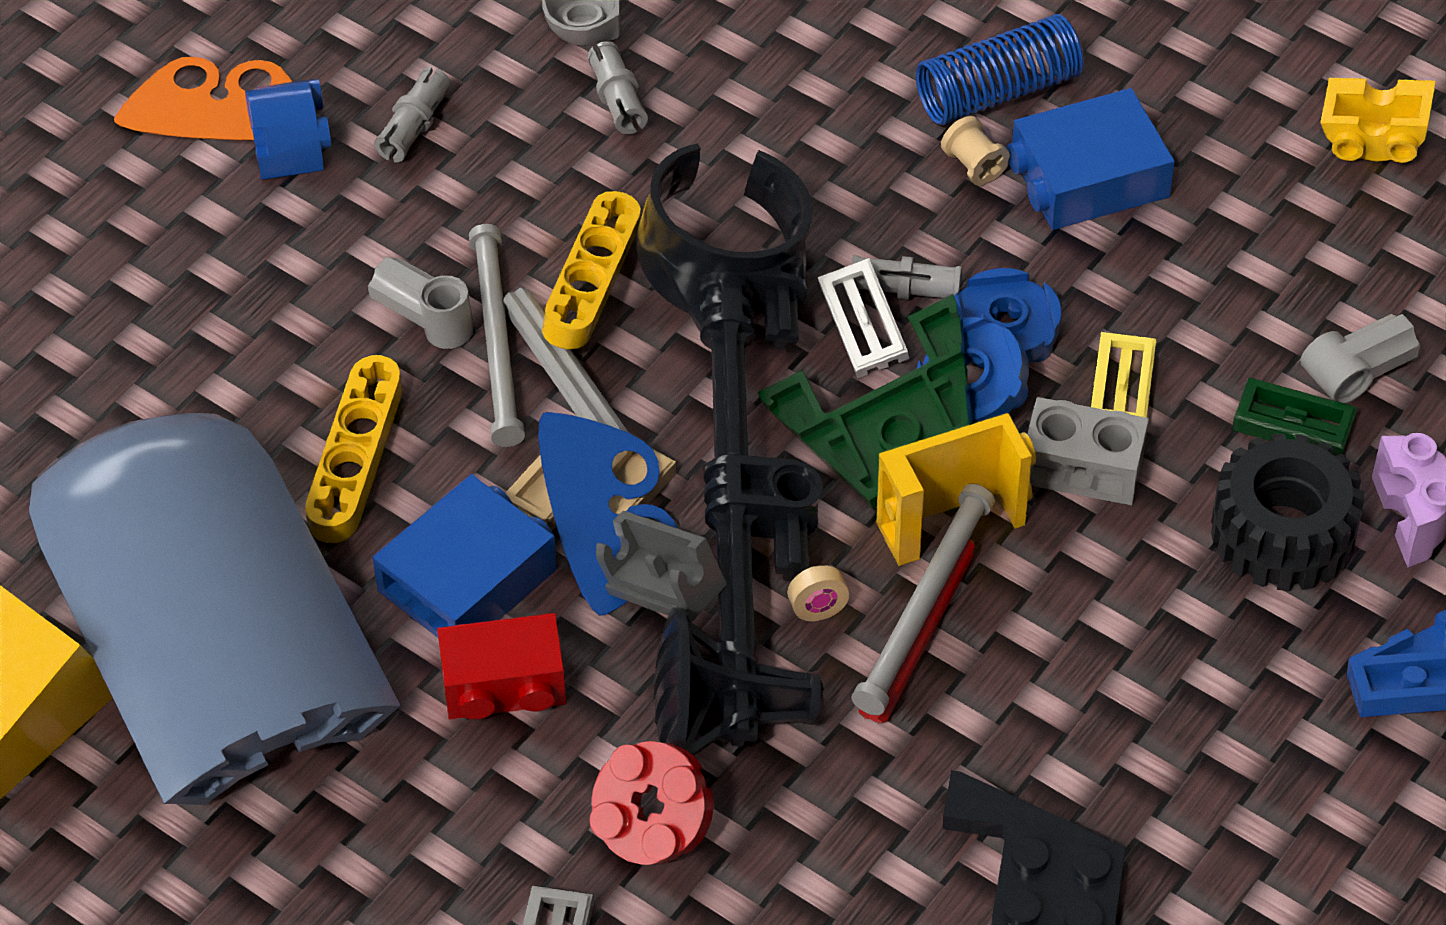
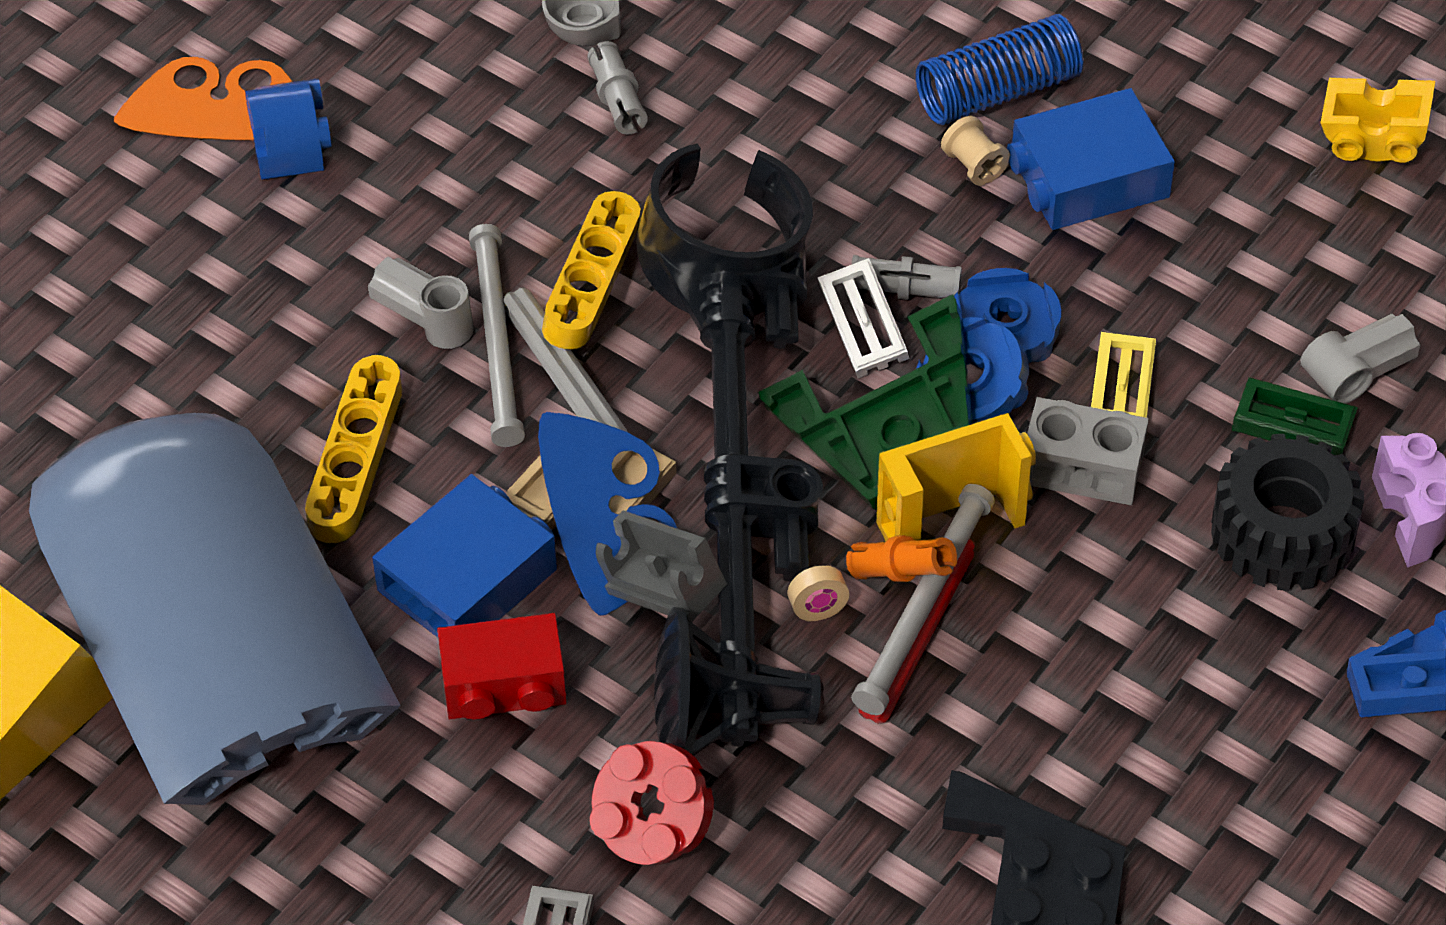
light grey pin [374,67,452,162] -> none
none -> orange pin [846,535,957,582]

